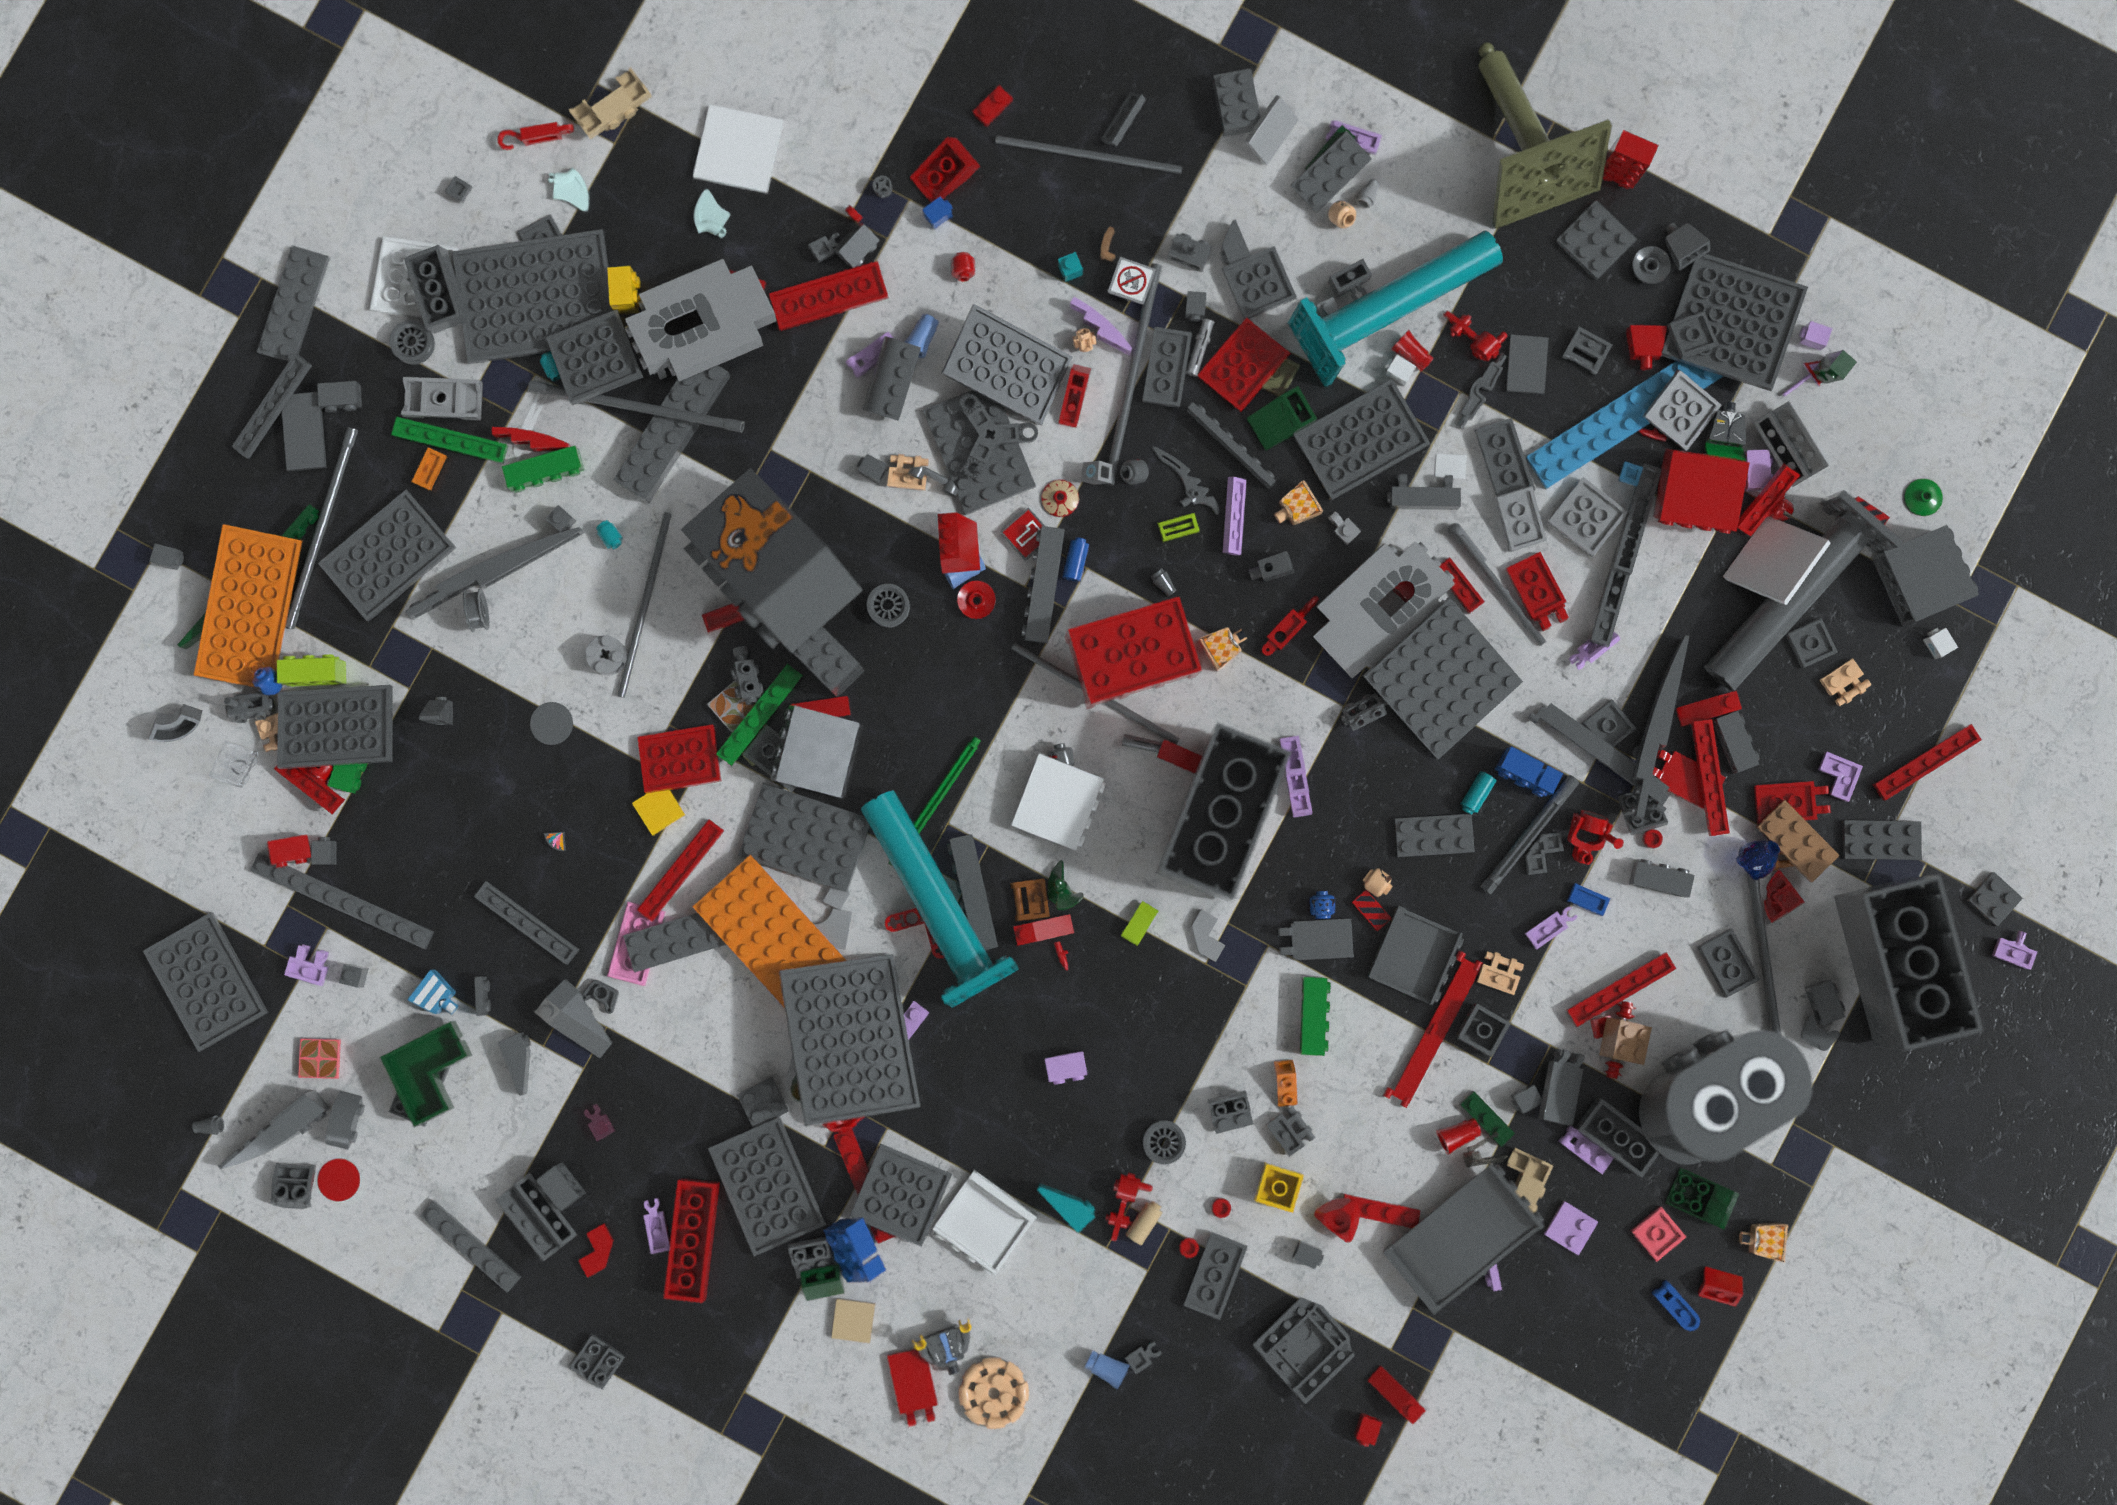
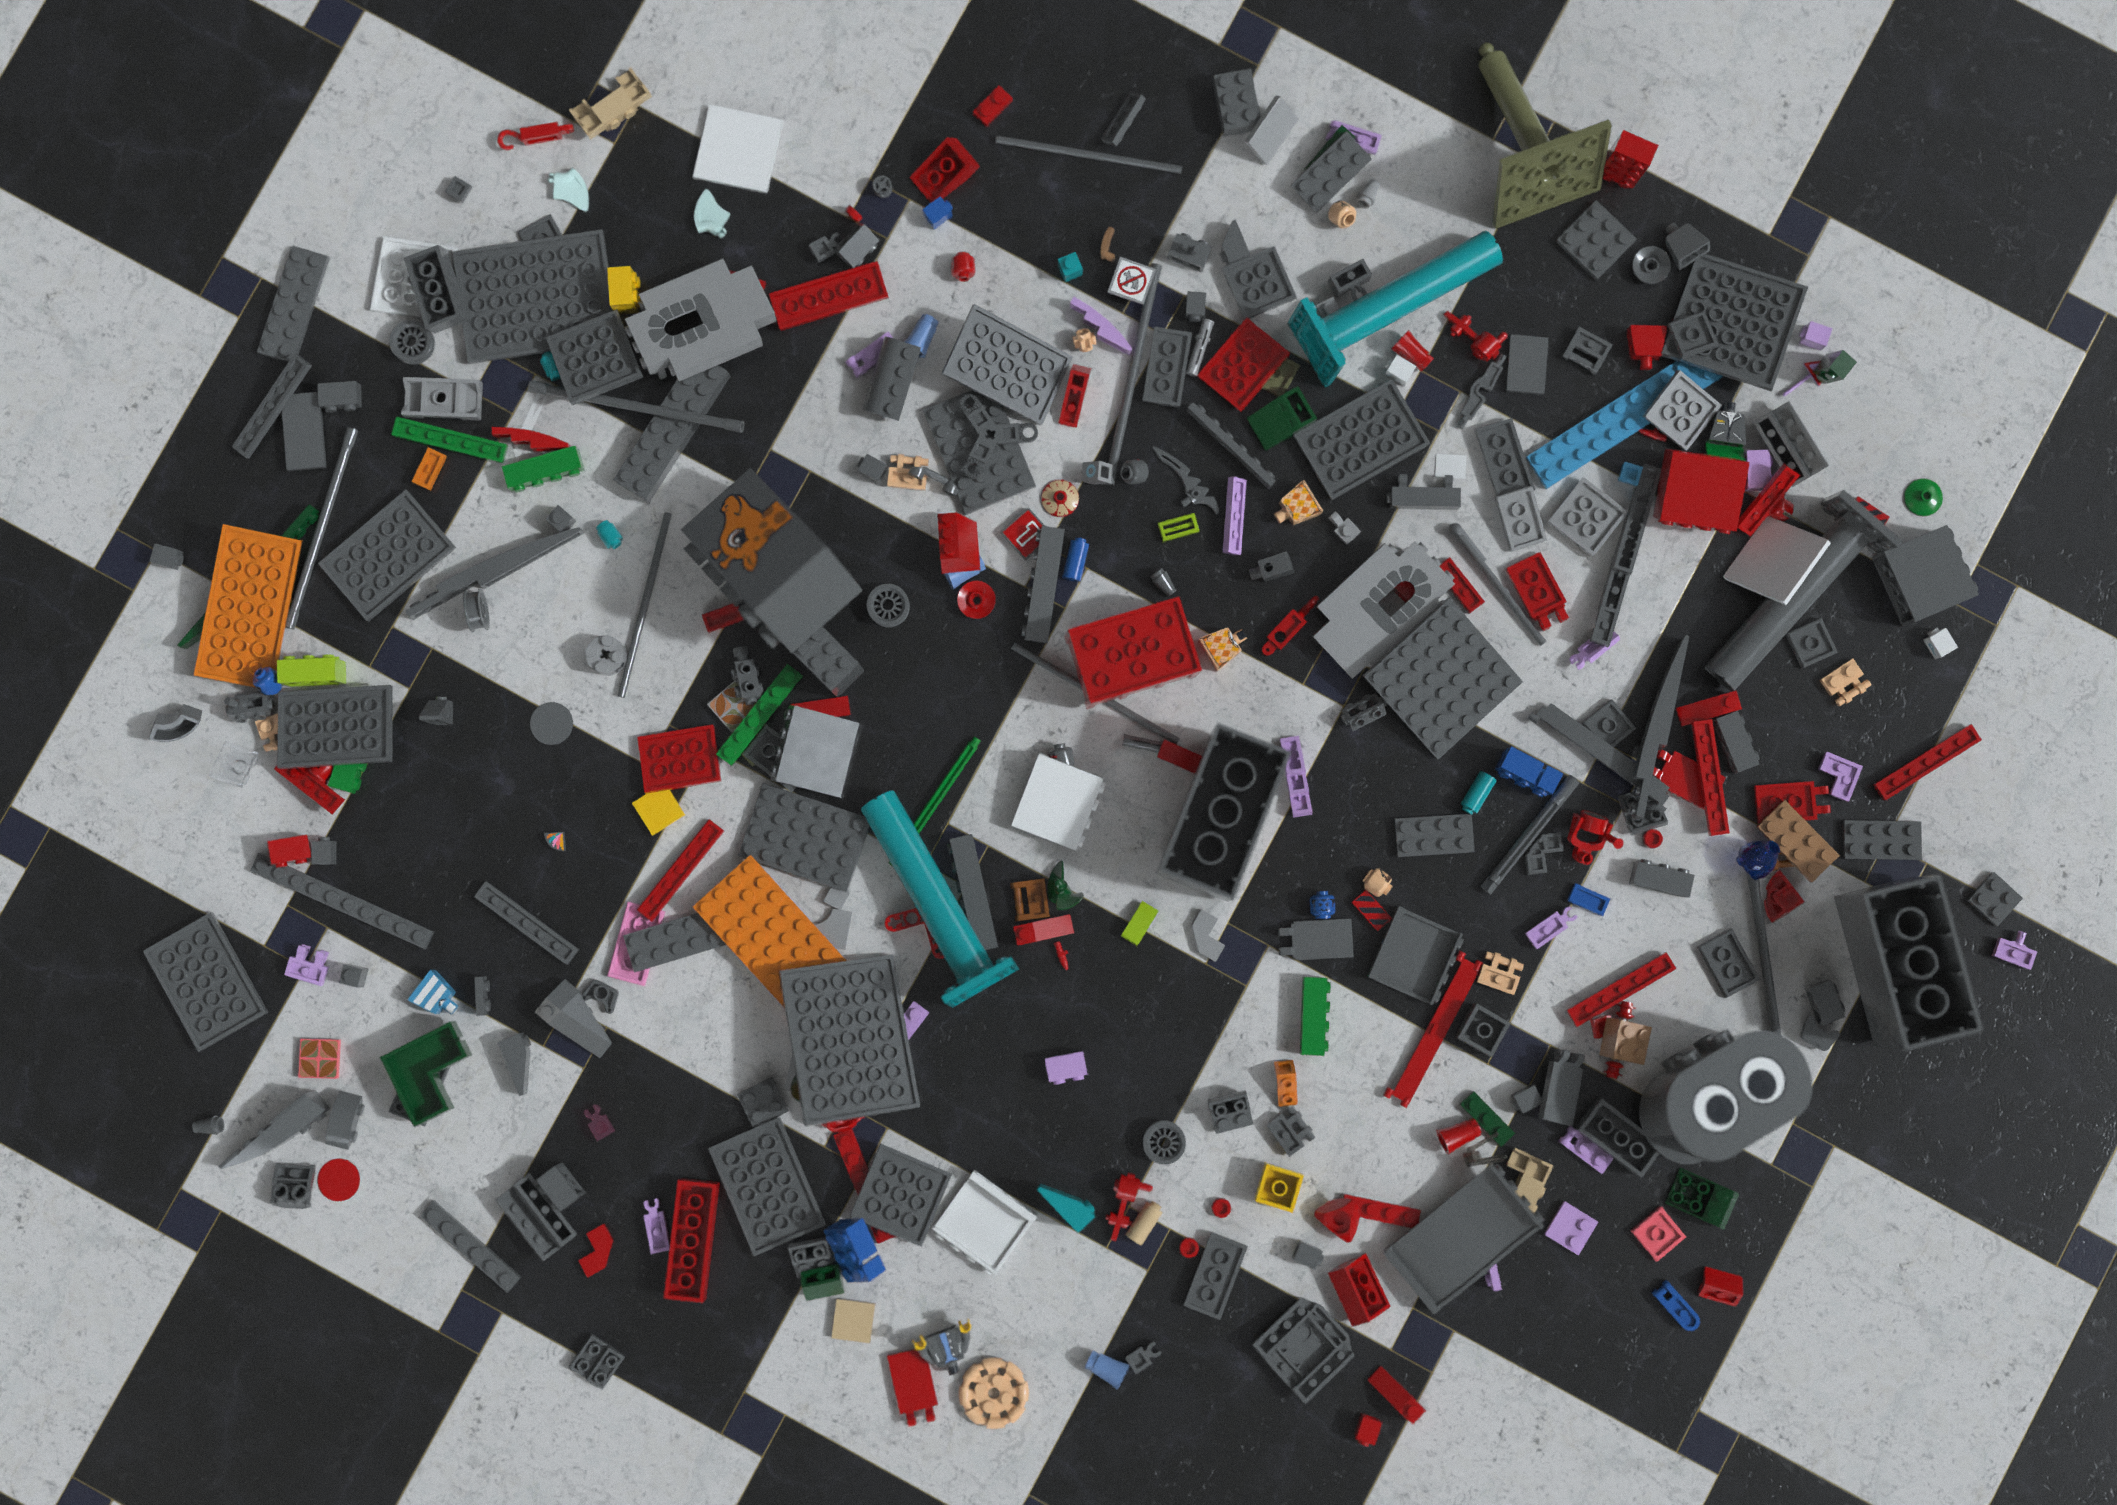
torso [1739,1223,1788,1262] -> none
none -> red slope [1328,1253,1391,1327]

